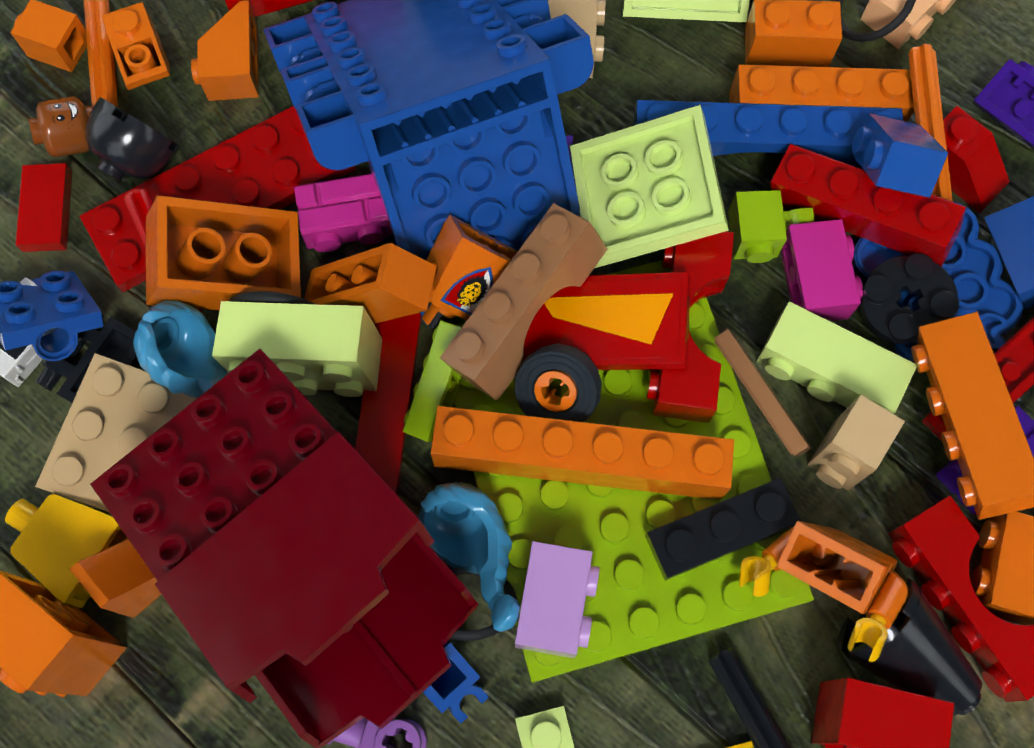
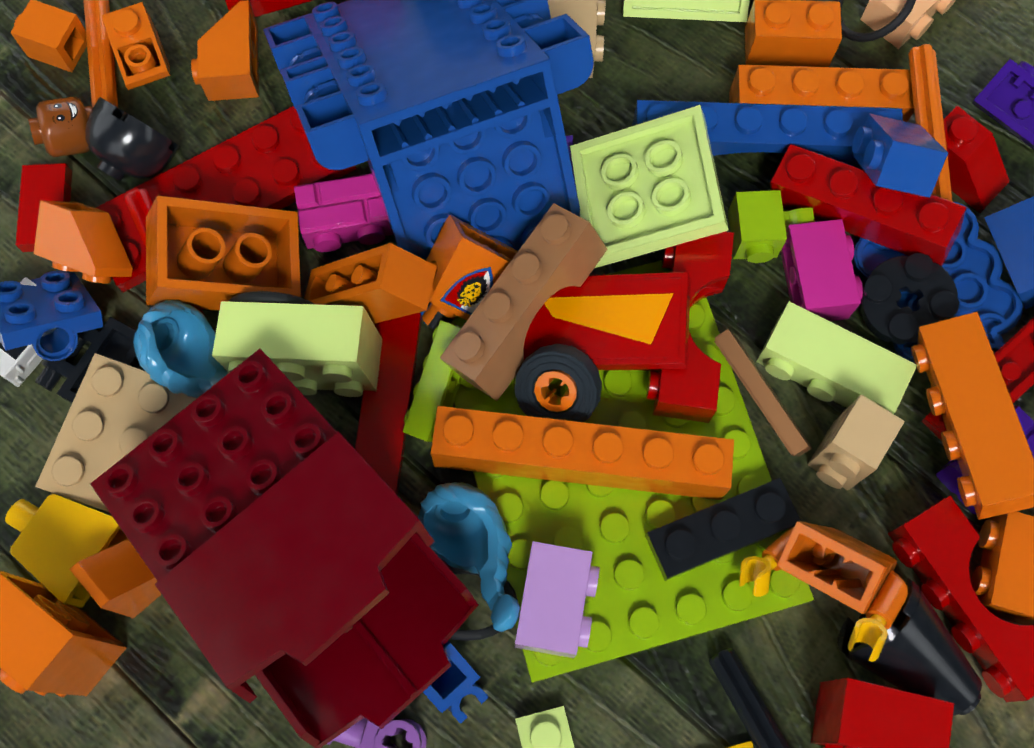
none -> orange slope [34,200,133,284]

